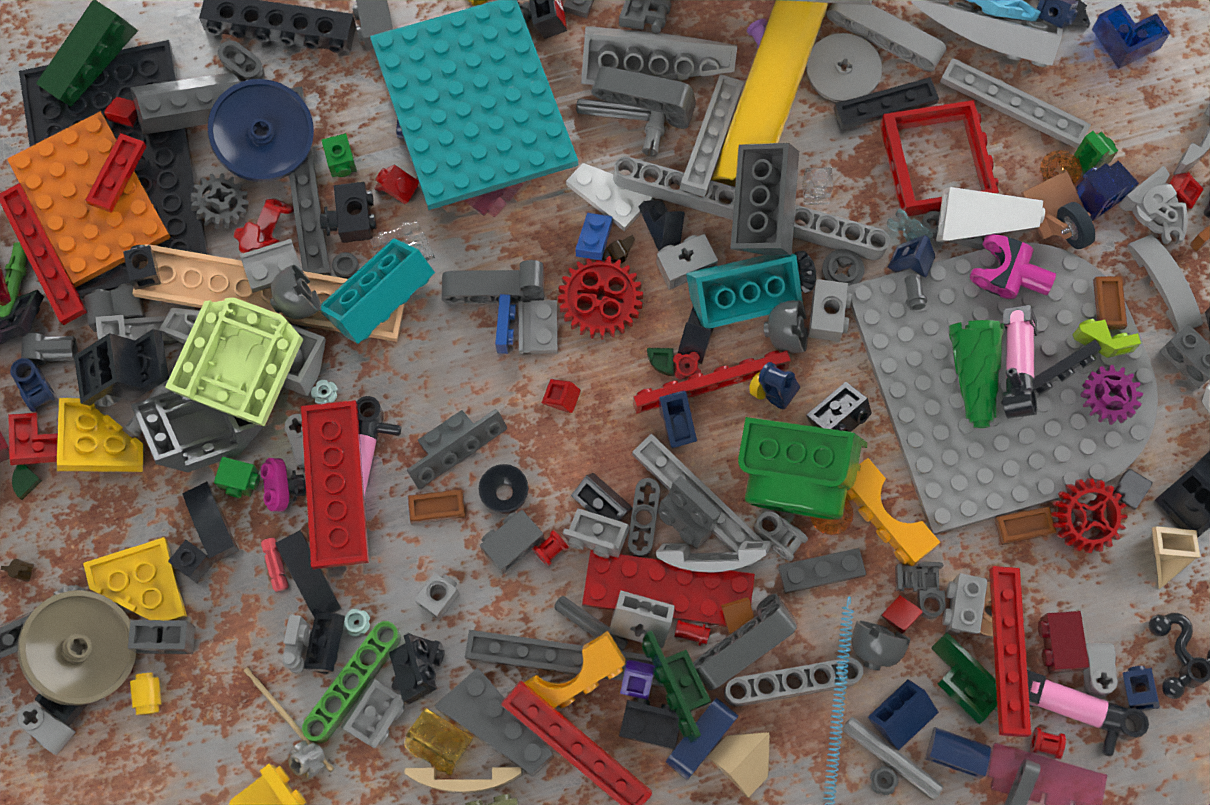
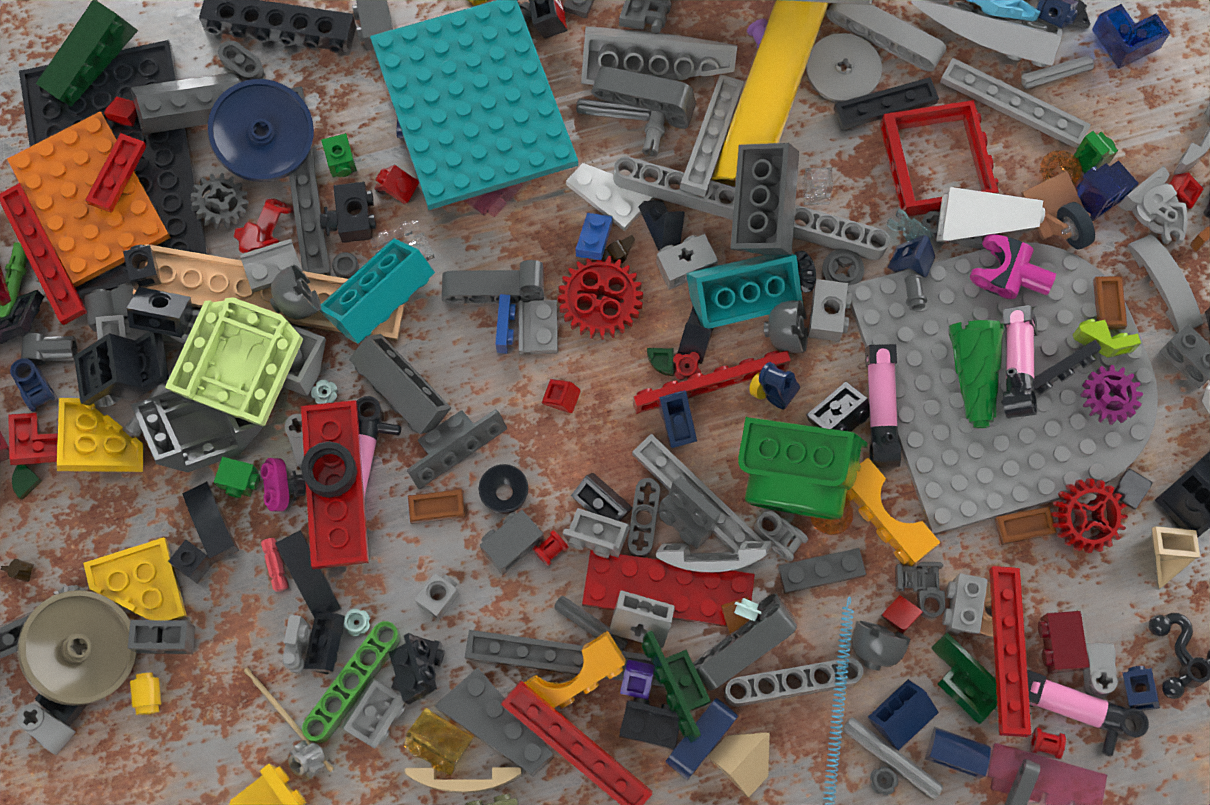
red pin [674,620,711,646] -> none
none -> black brick [127,287,193,338]
none -> black tyre [301,441,357,498]
none -> dark grey brick [349,334,451,434]
none -> light aqua plate [734,598,762,621]
none -> piece [865,344,901,468]
none -> light grey axle [1021,55,1094,89]

